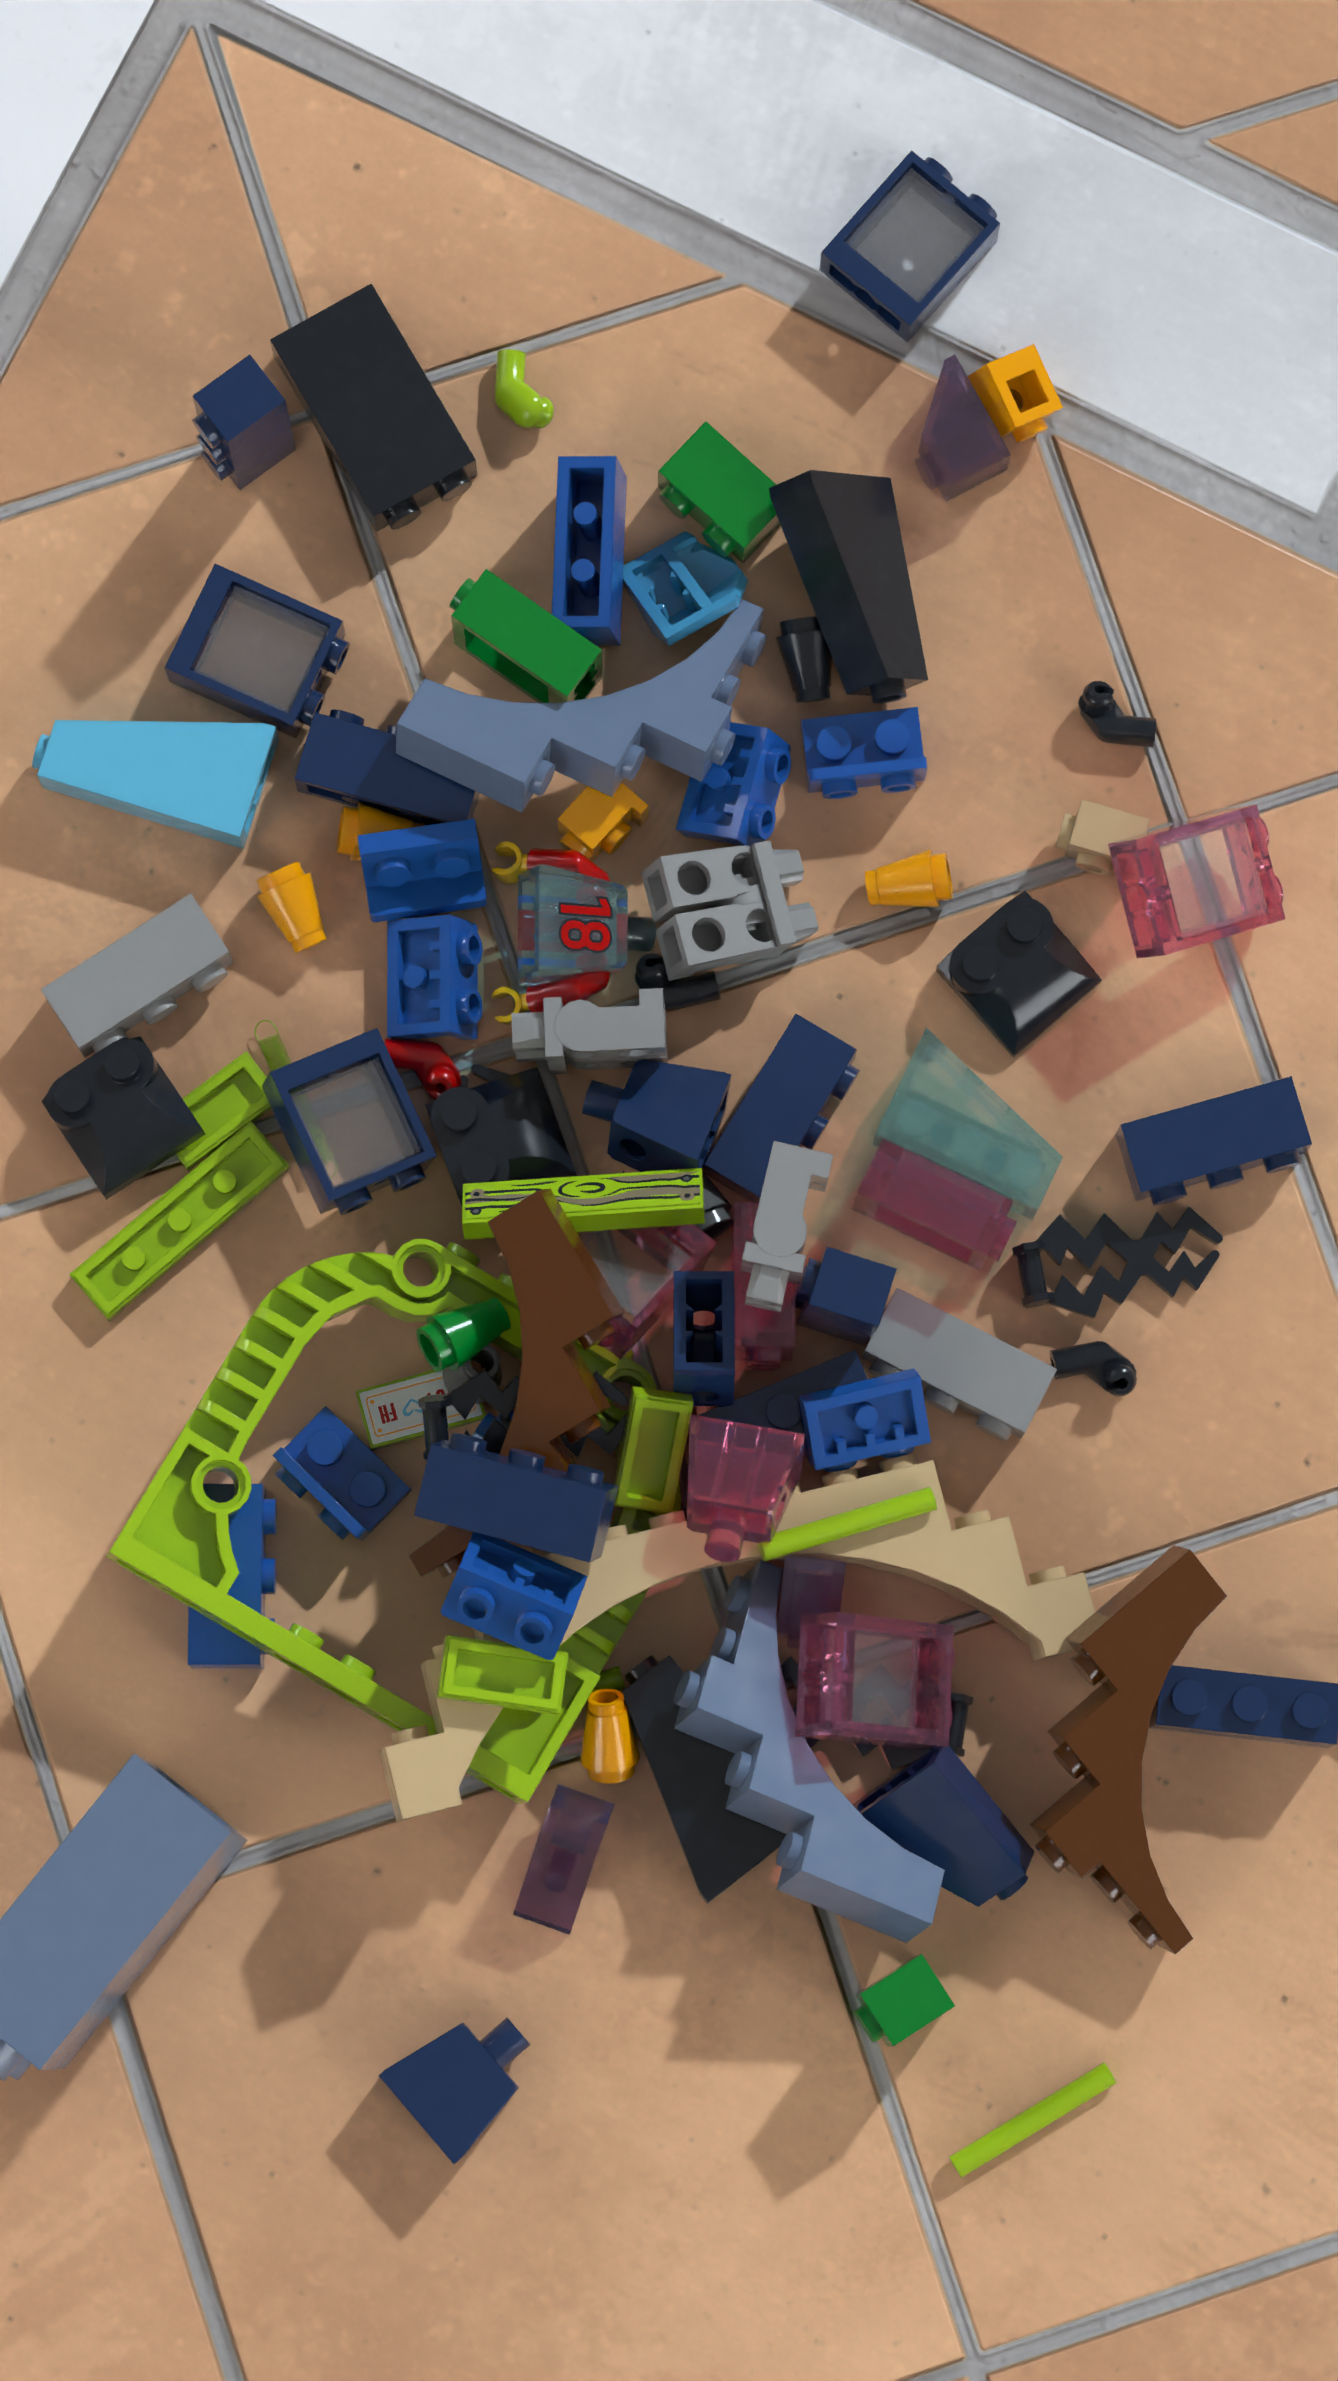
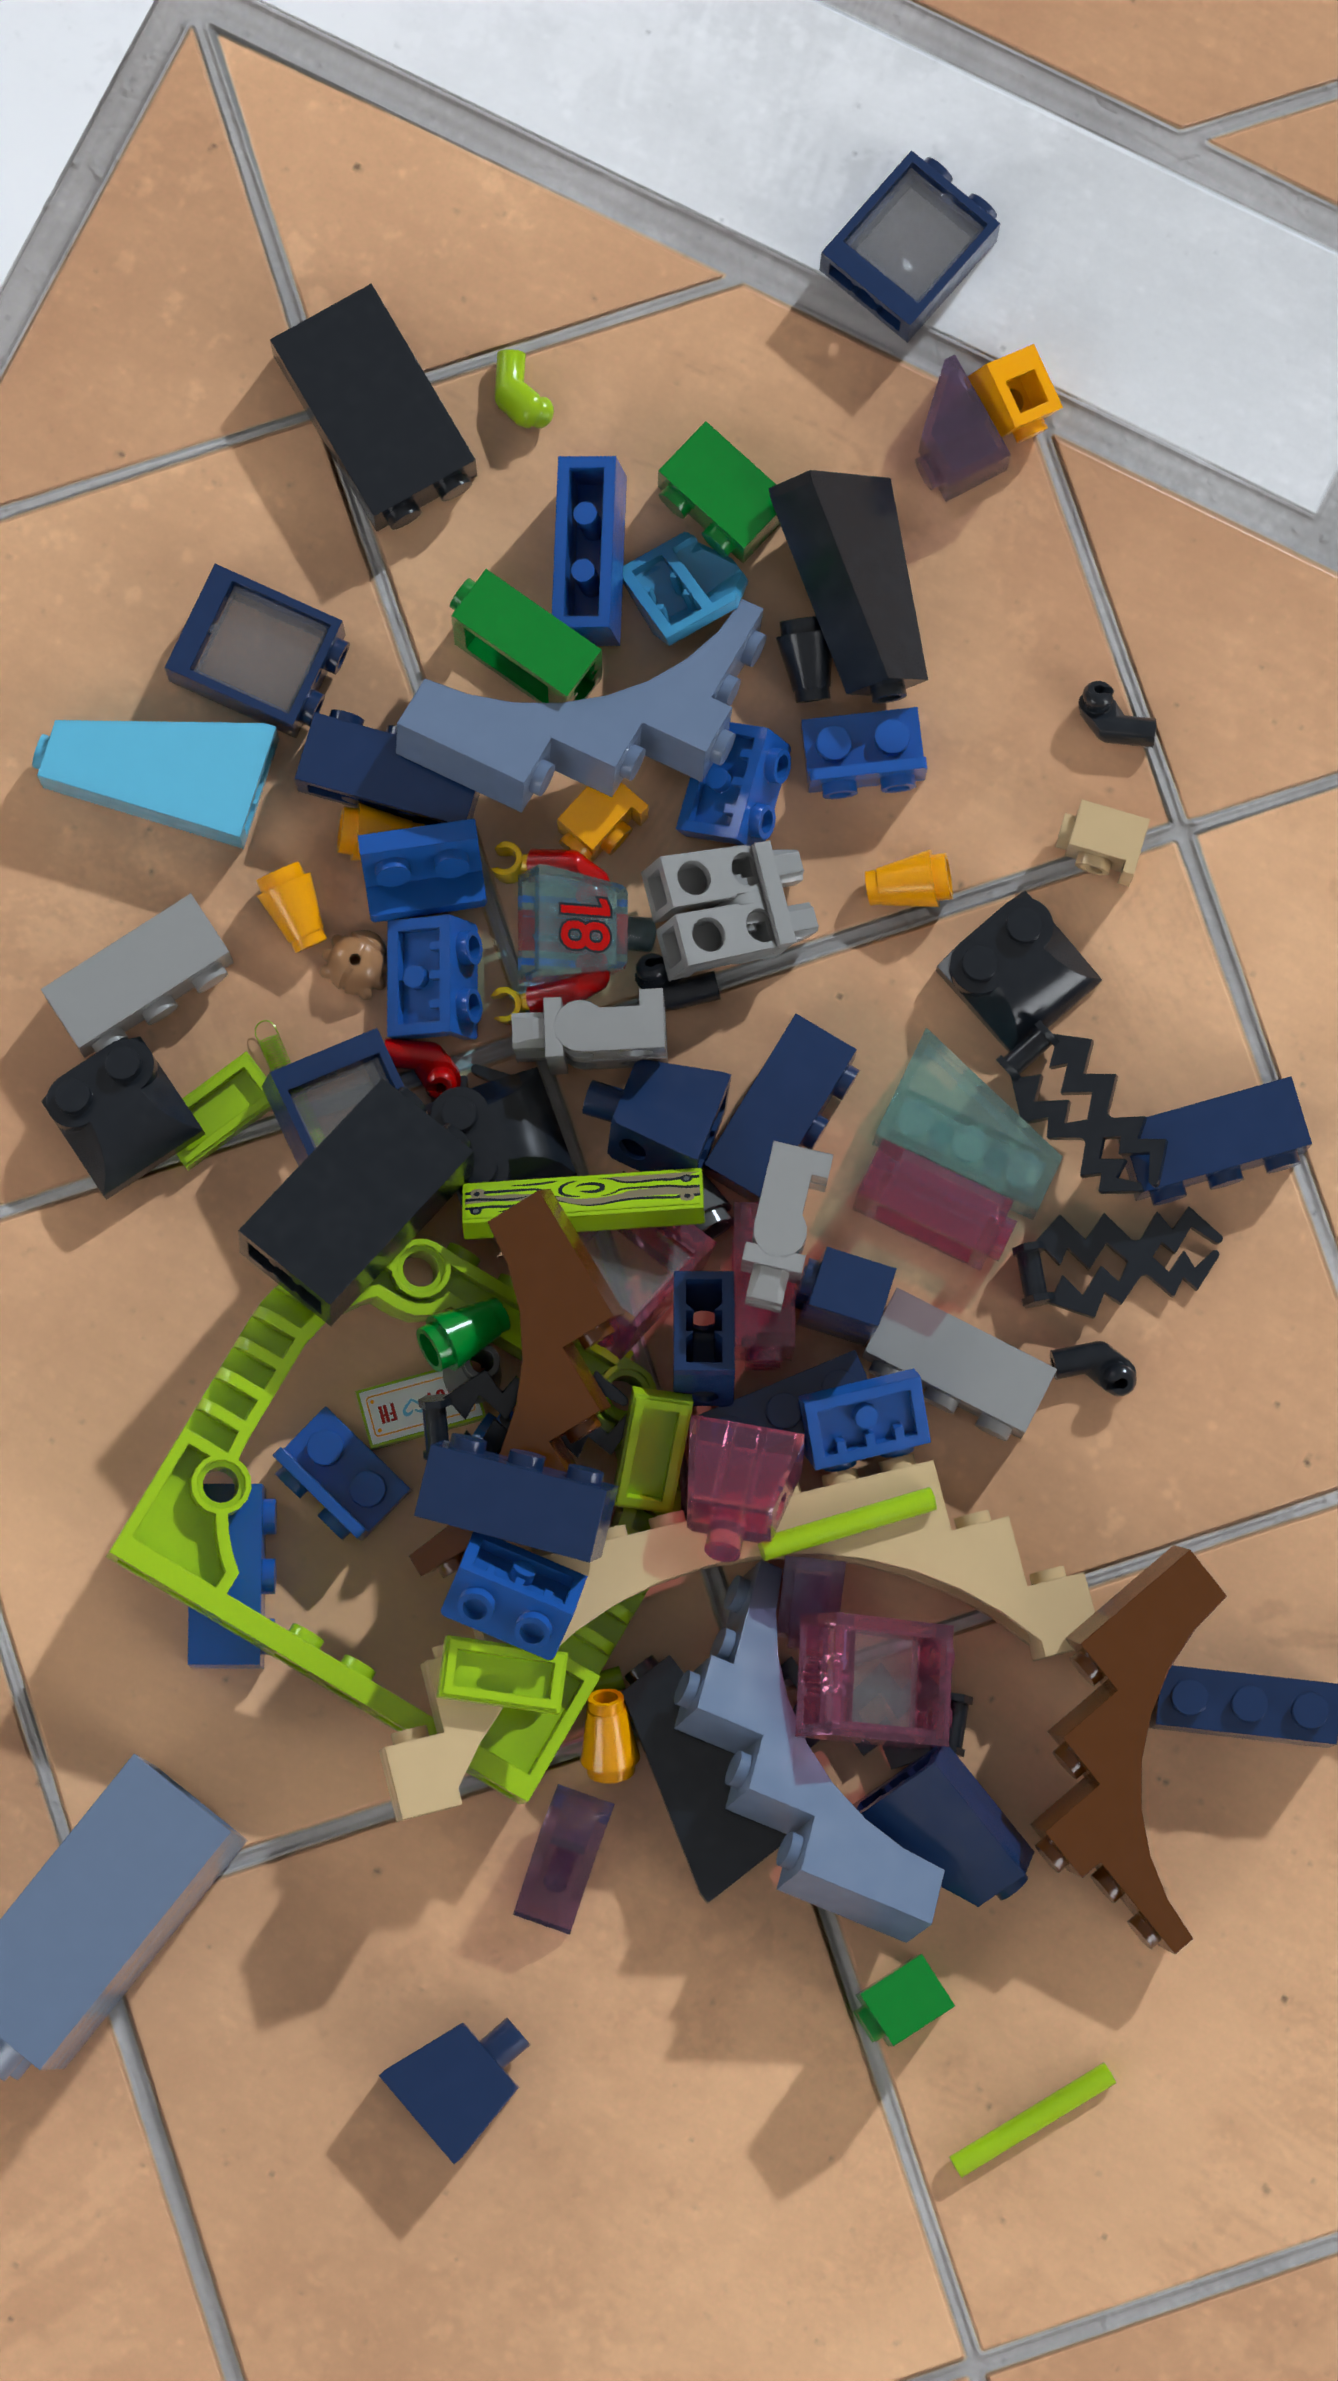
lime tile [69,1121,290,1321] -> none
dark blue brick [192,354,296,490] -> none
window [1108,804,1285,958] -> none
none -> black brick [238,1078,474,1326]
none -> medium nougat animal [319,930,387,1000]
none -> black piece [996,1020,1168,1194]

